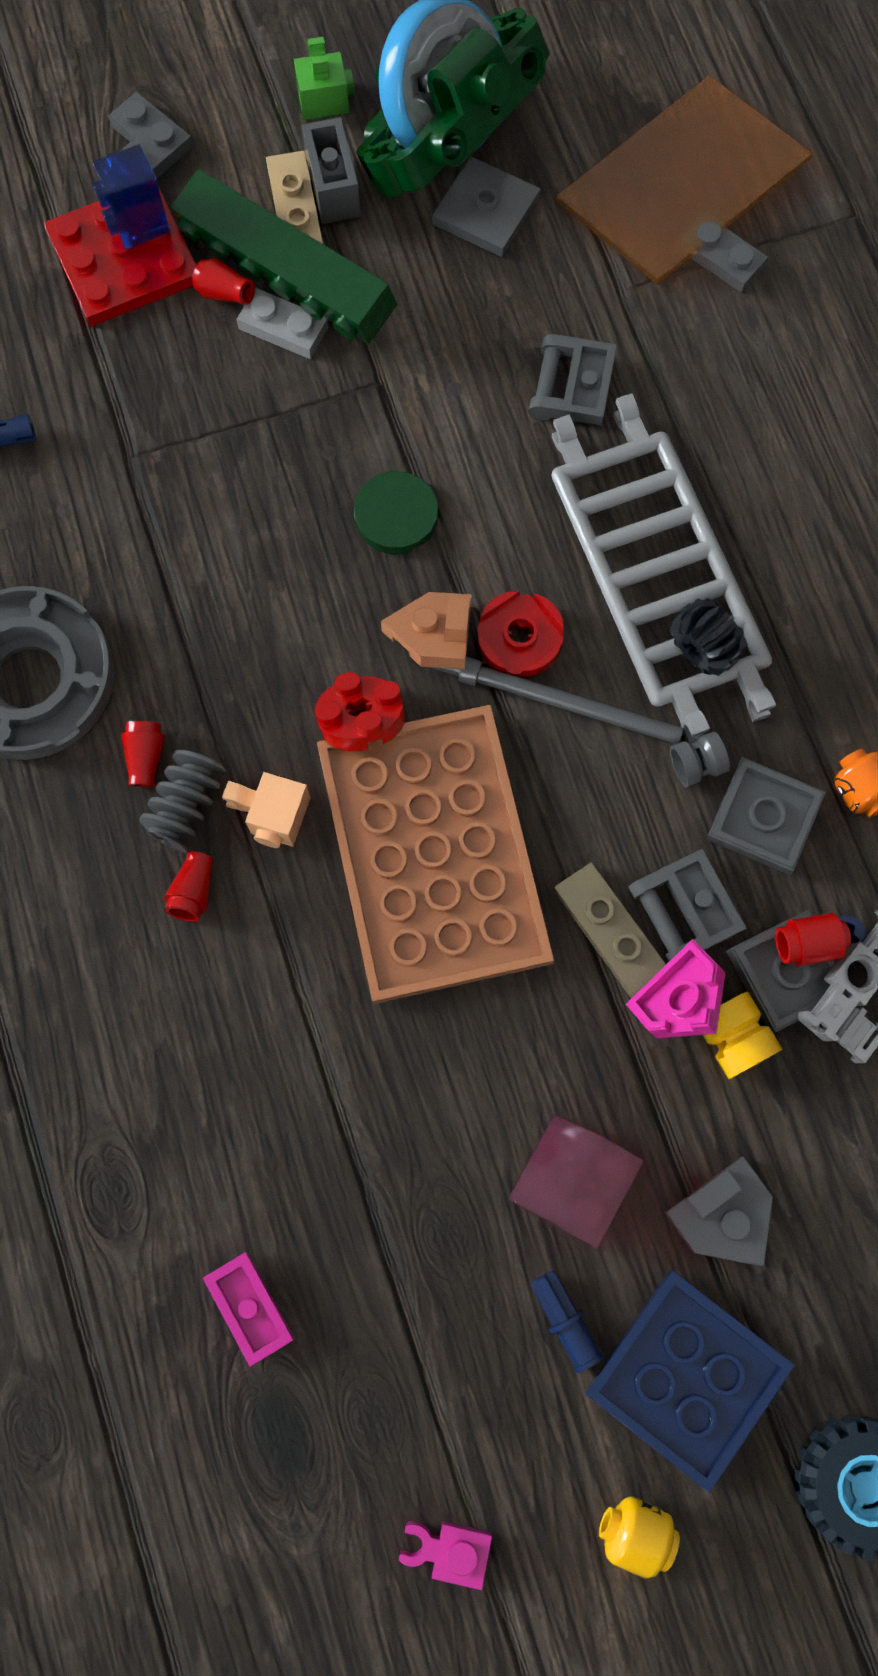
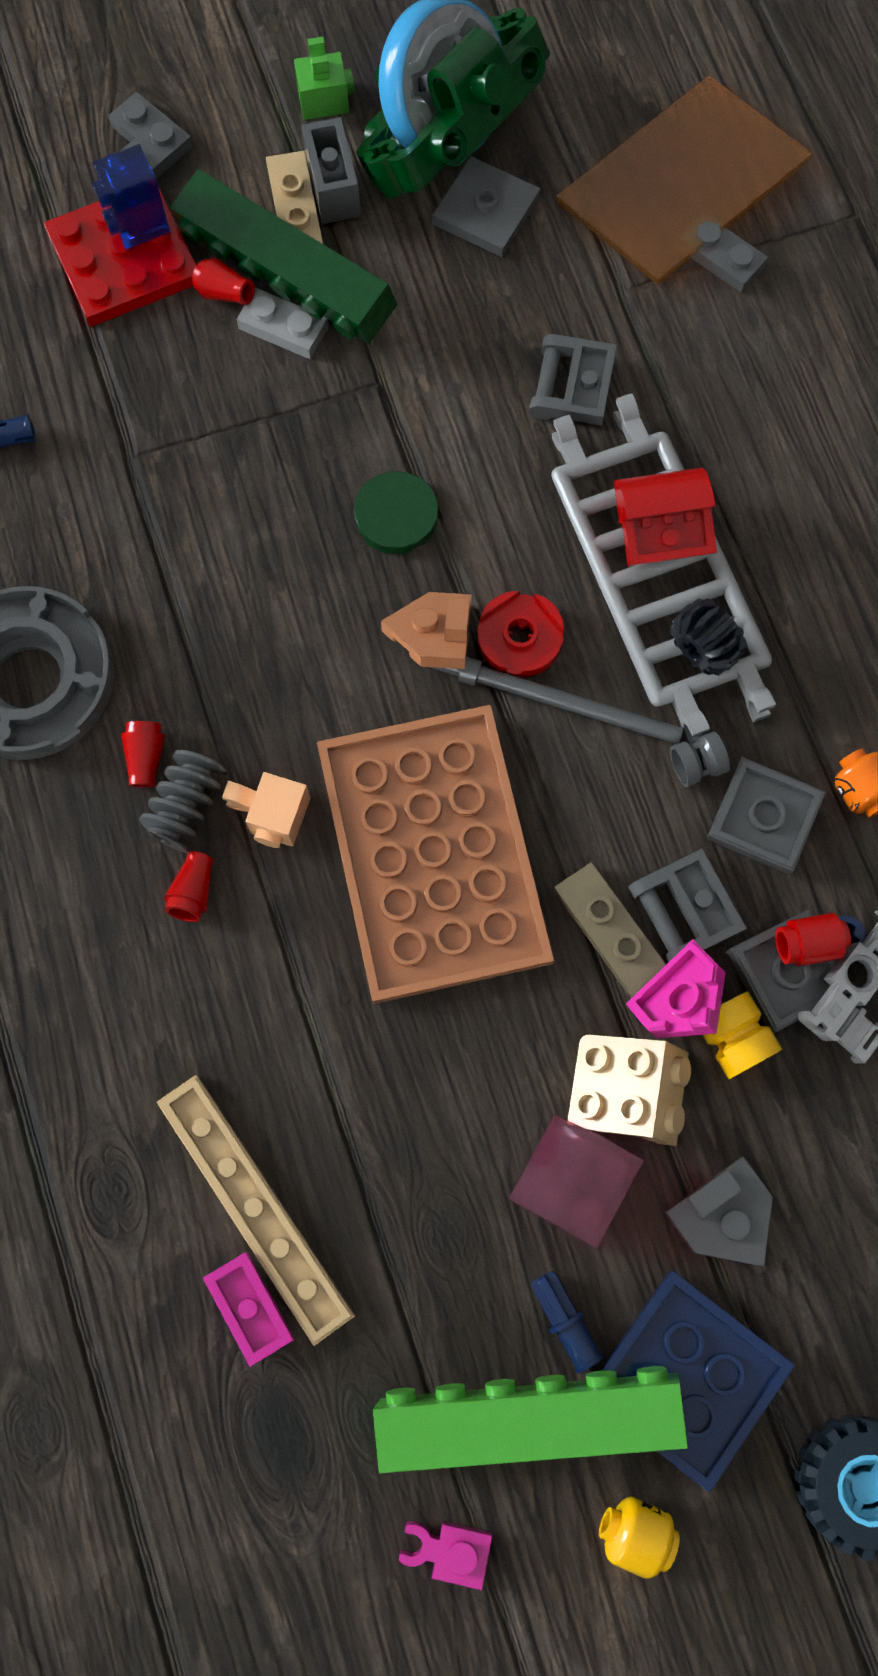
red plate [315,672,405,751] -> none
none -> tan tile [157,1075,355,1346]
none -> bright green brick [373,1366,688,1473]
none -> bracket [568,1035,691,1146]
none -> red brick [614,467,717,567]

